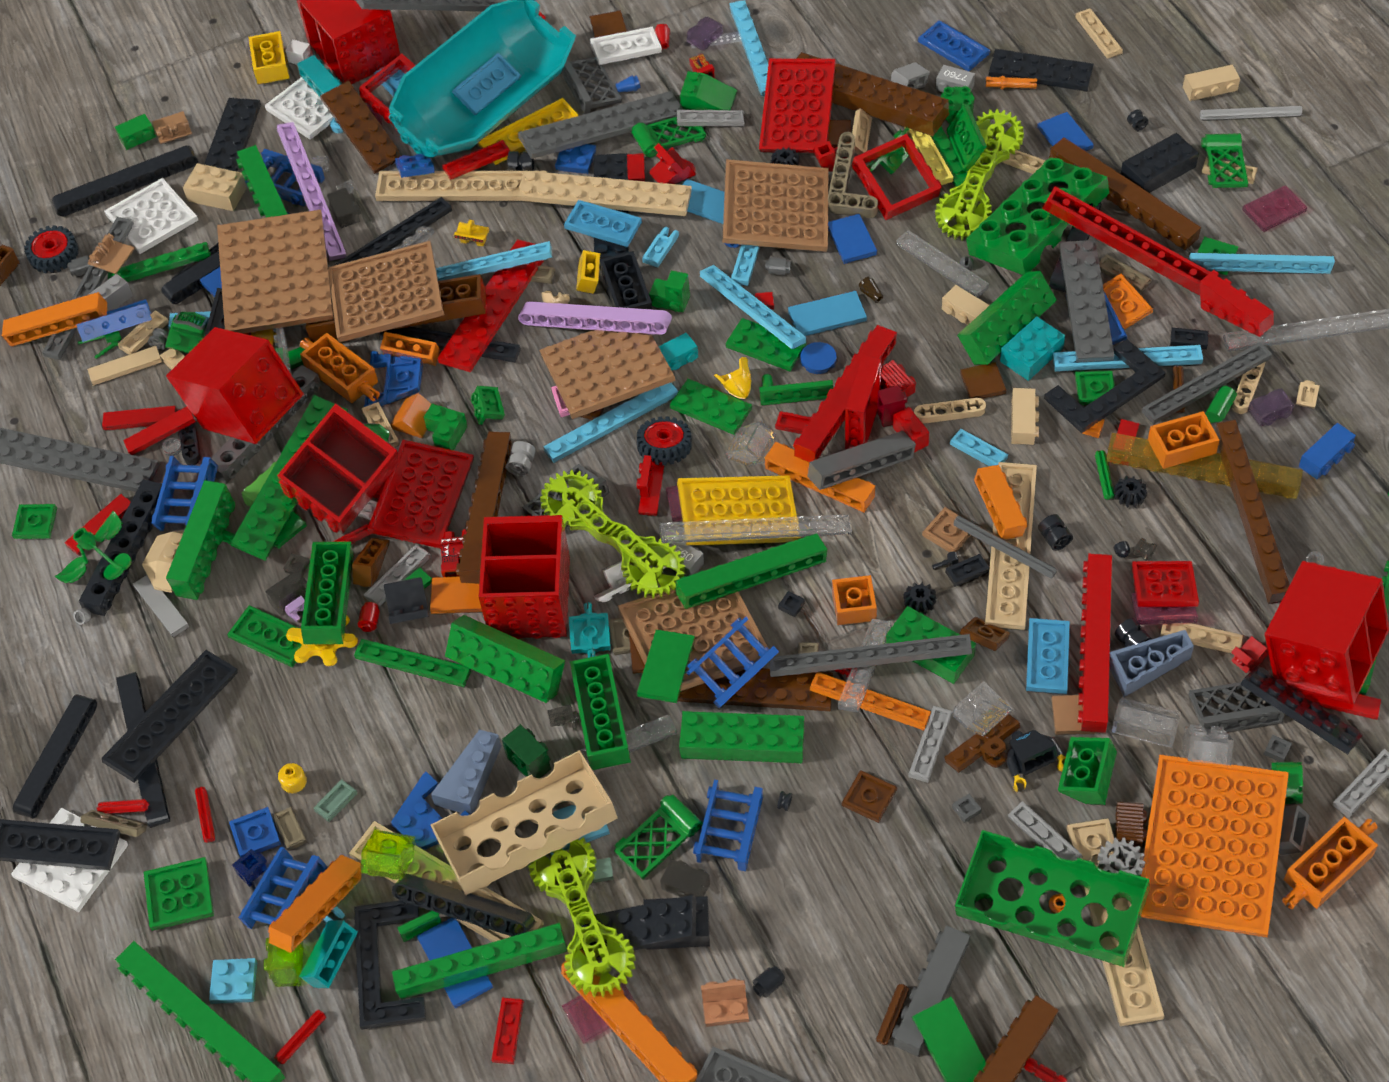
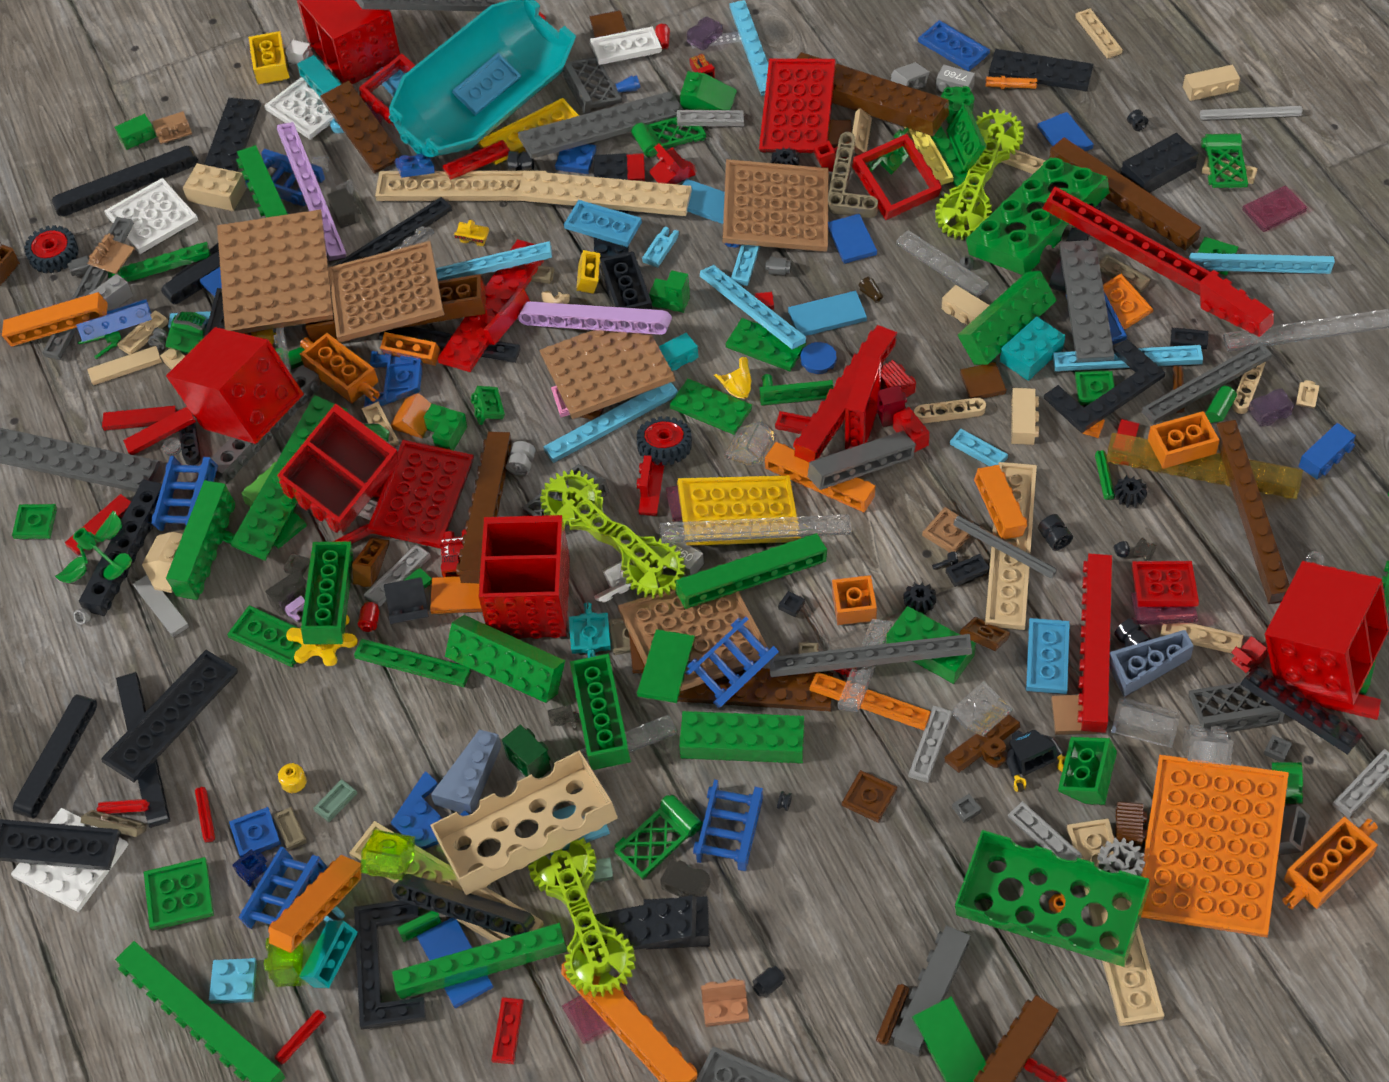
none -> red tile [483,288,530,345]

